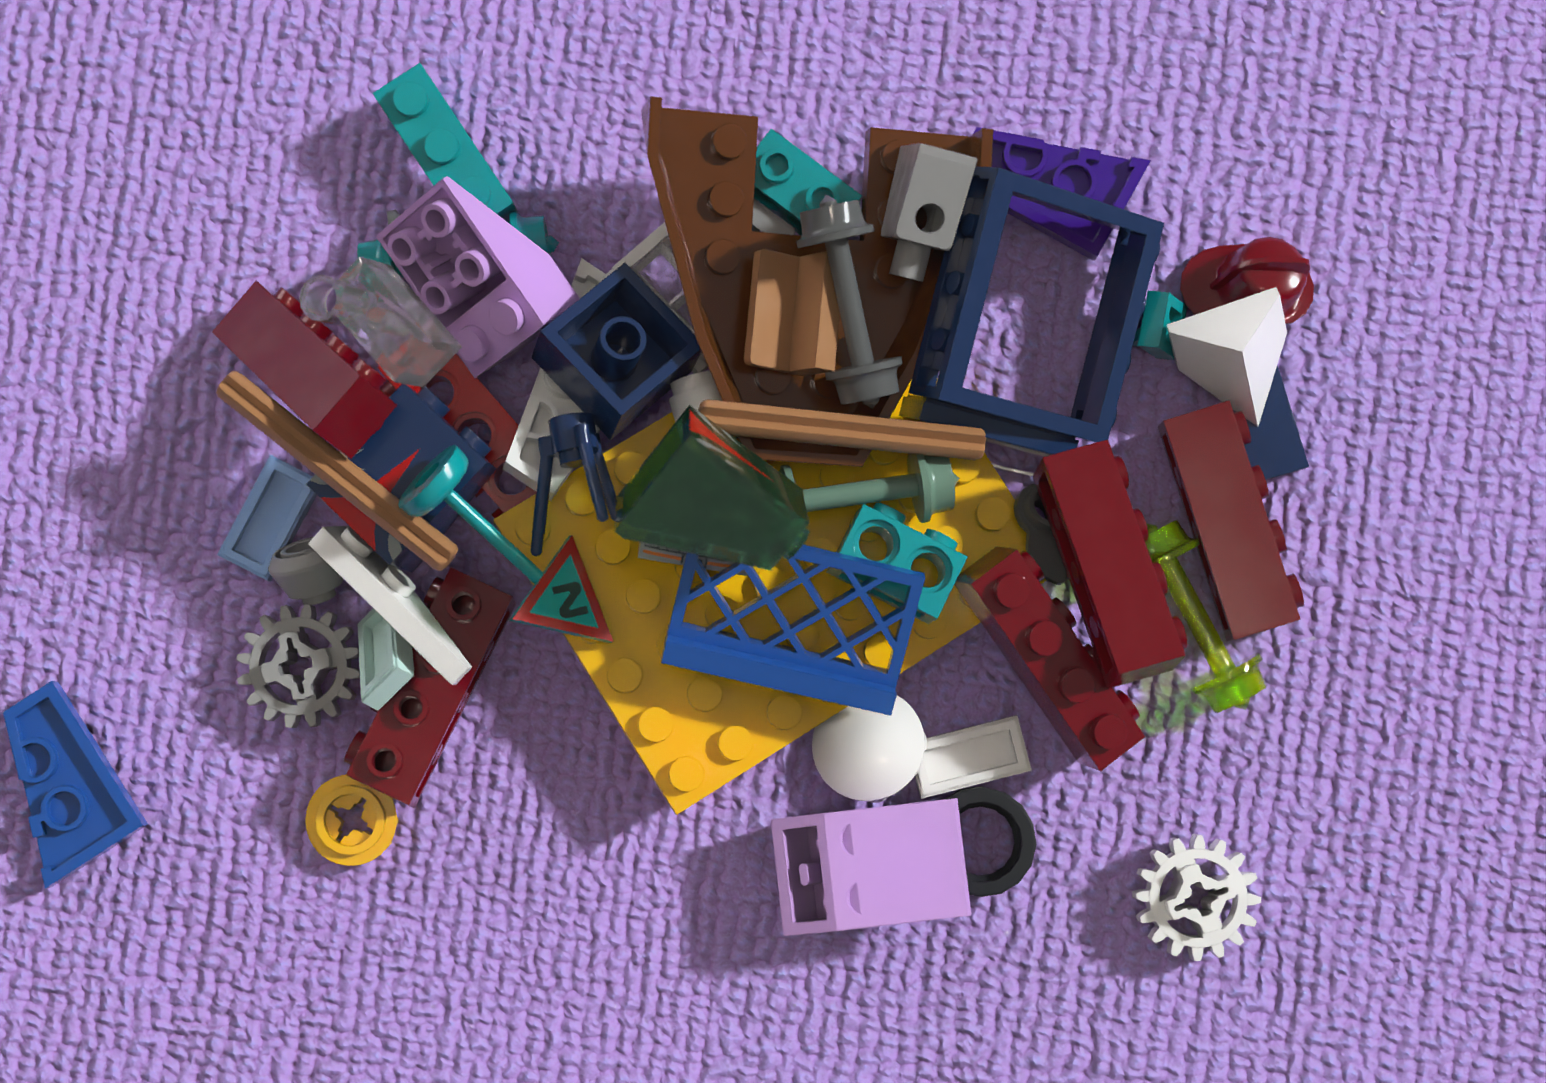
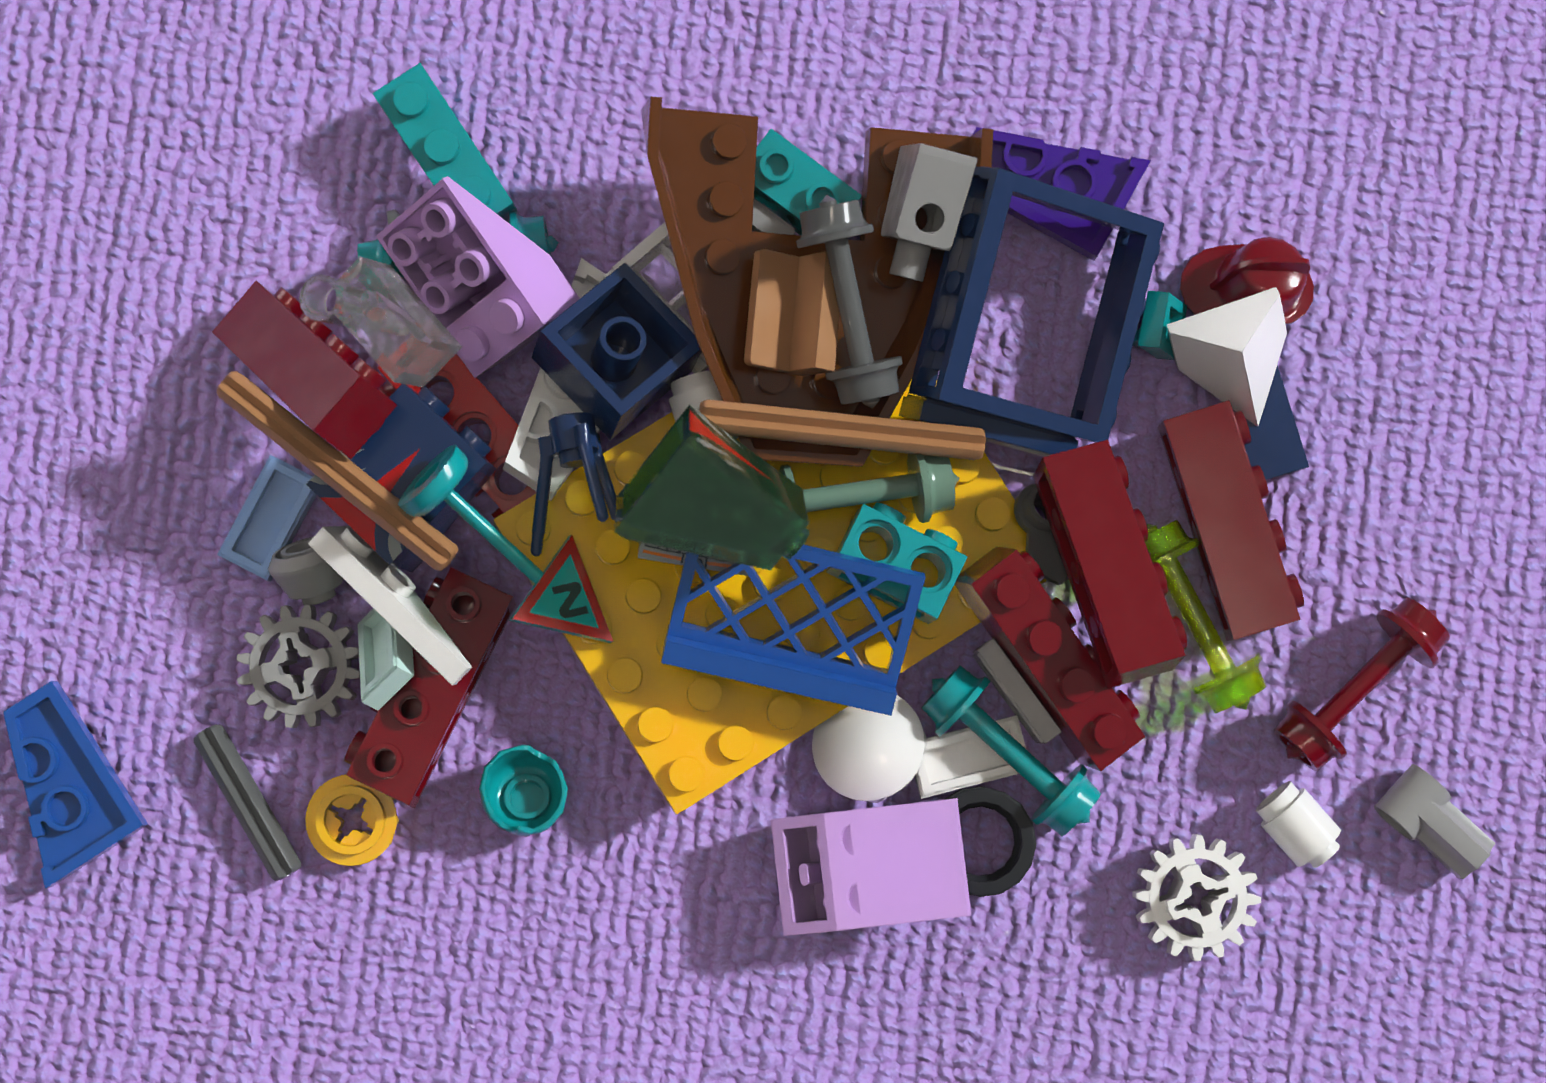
none -> dark grey axle [194,724,301,881]
none -> teal hair [479,745,568,837]
none -> teal piece [921,665,1101,837]
none -> light grey tile [972,638,1062,744]
none -> white brick [1256,781,1341,868]
none -> dark red piece [1274,597,1450,771]
none -> light grey piece [1374,764,1495,879]

